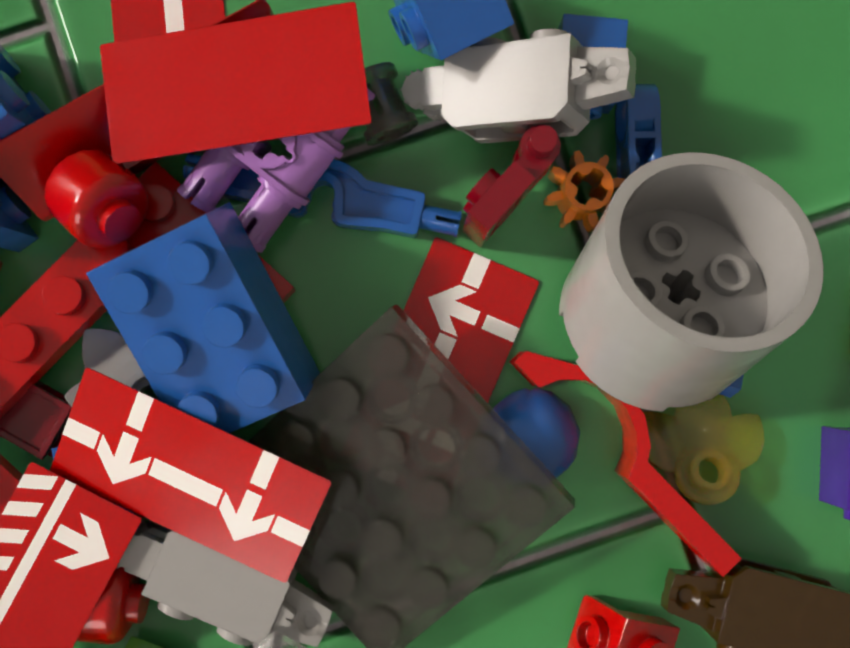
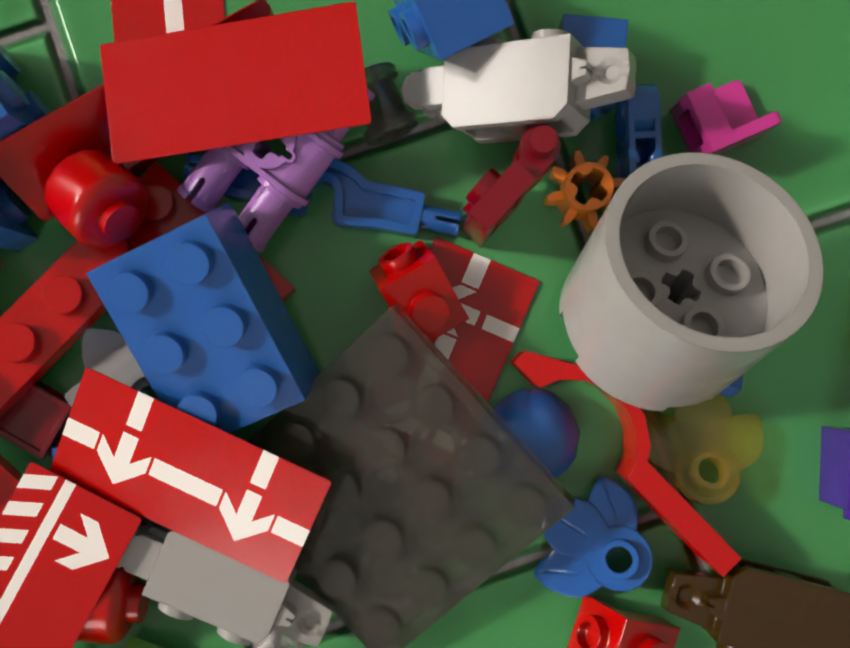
none -> red bracket [369,241,469,351]
none -> blue plate [534,476,653,598]
none -> dark pink panel [669,80,782,155]

